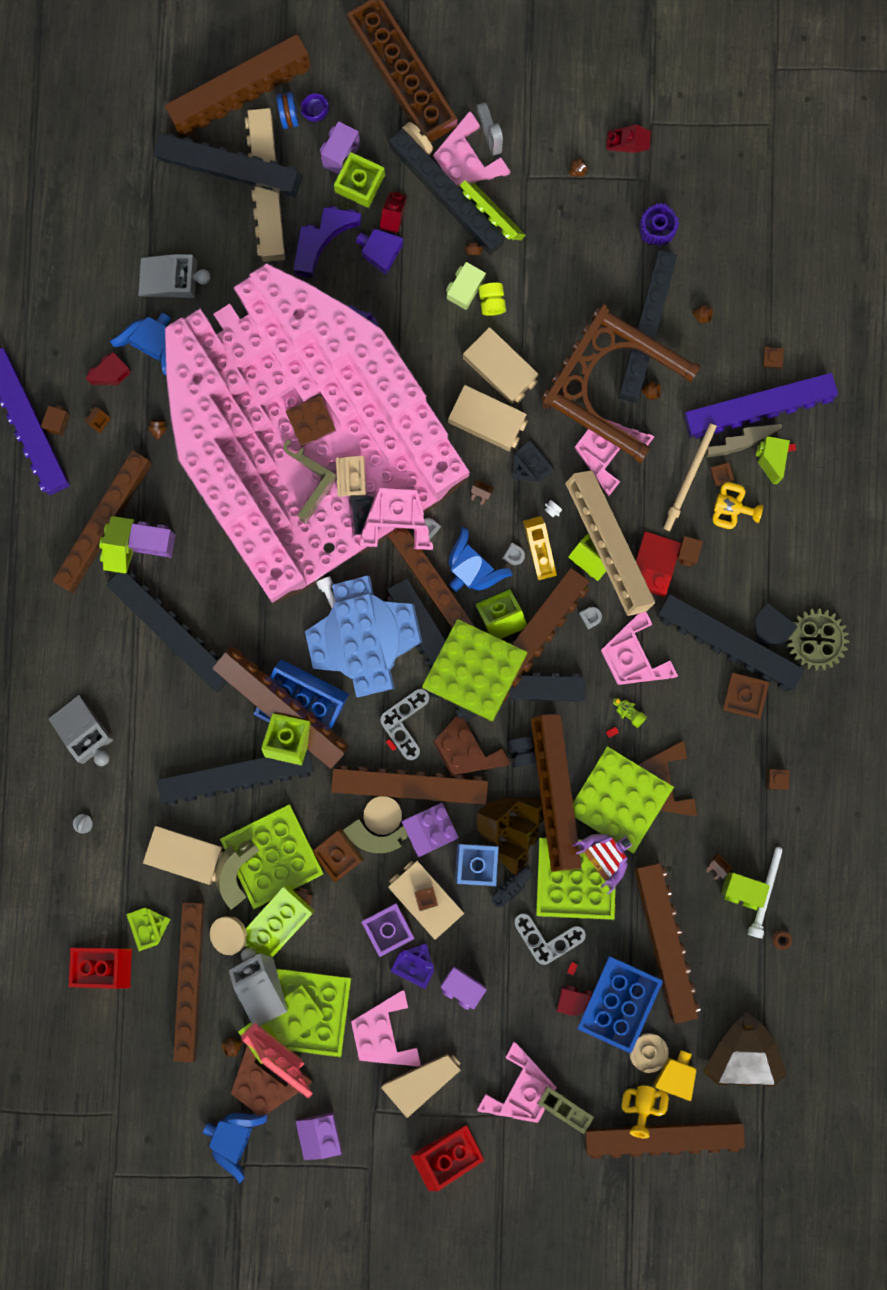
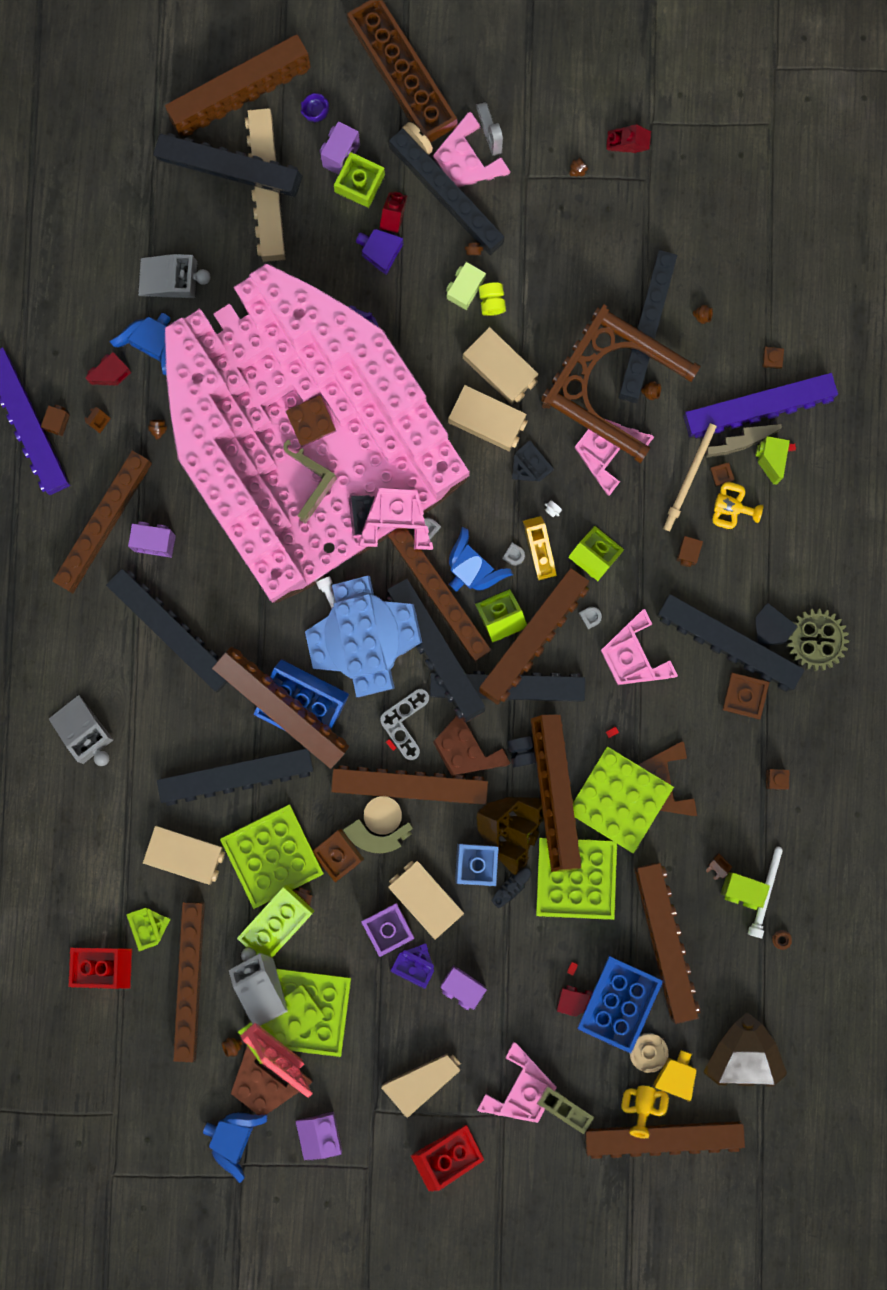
light grey tile [73,814,93,833] -> none
lime brick [99,516,134,573] -> none
tan tile [210,916,247,955] -> none
olive arch [215,839,260,909] -> none
lime slope [261,713,310,765] -> none
blue head [277,92,299,129] -> none
dark purple arch [293,206,362,278] -> none
tan plate [336,456,367,497] -> none
bright pink wing [351,990,421,1066] -> none
medium lavender brick [402,803,459,857] -> none
reddish brown plate [414,887,438,911] -> none
lime plate [423,619,527,722] -> none
lime plate [460,180,526,241] -> none
reddish brown tile [471,480,494,505] -> none
light grey beam [514,914,585,965] -> none
tan brick [565,471,655,616] -> none
torso [572,834,632,894] -> none
lime piece [613,698,647,728] -> none
red slope [635,531,681,597] -> none
dark purple brick [639,203,679,246] -> none

